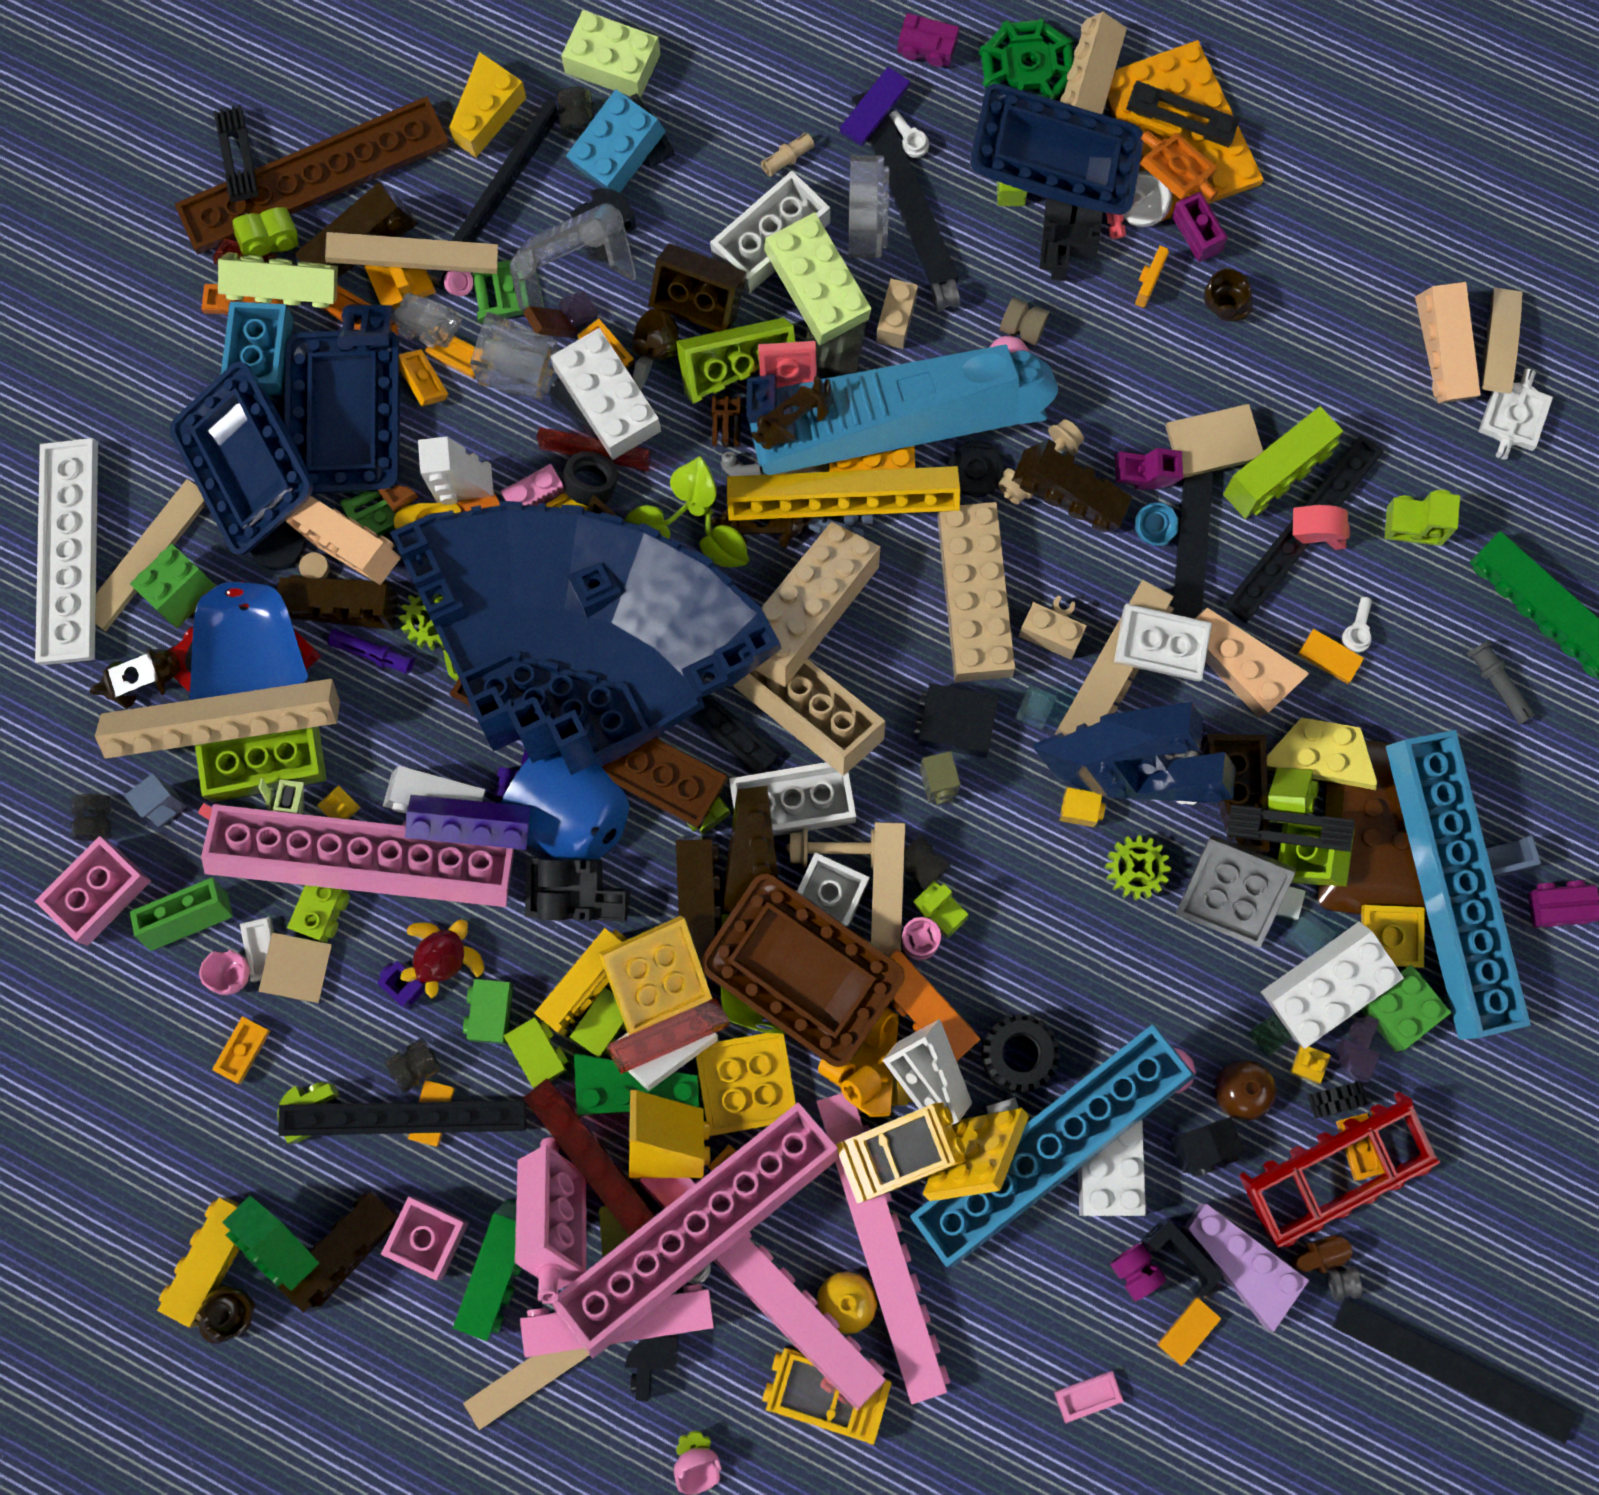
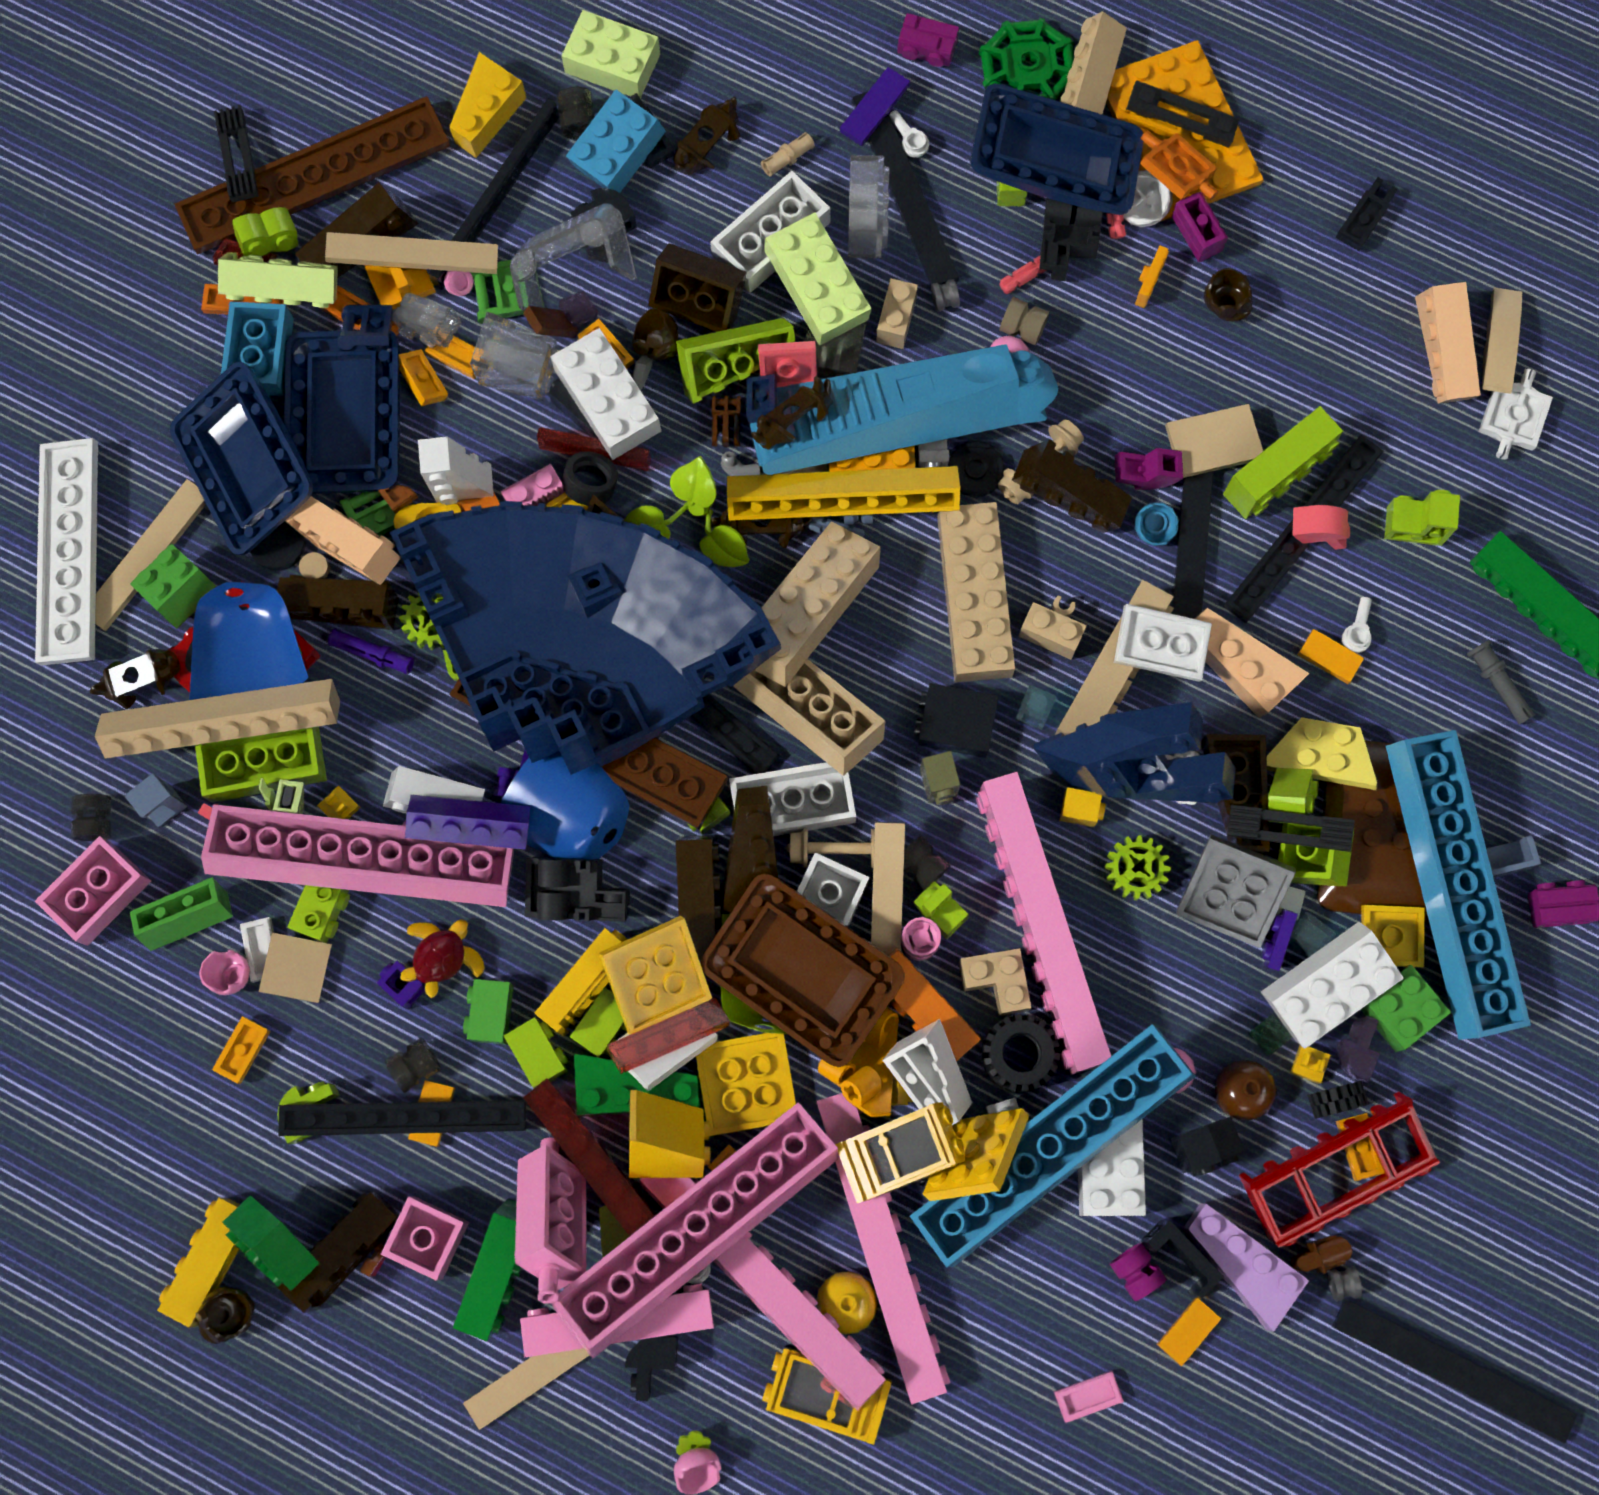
none -> dark orange tile [360,1243,386,1277]
none -> dark brown piece [673,96,741,176]
none -> flat silver brick [918,439,949,468]
none -> tan brick [959,948,1031,1016]
none -> bright pink brick [976,772,1111,1075]
none -> coral axle [999,255,1047,294]
none -> dark purple plate [1261,908,1298,971]
none -> black hinge [1335,177,1398,251]

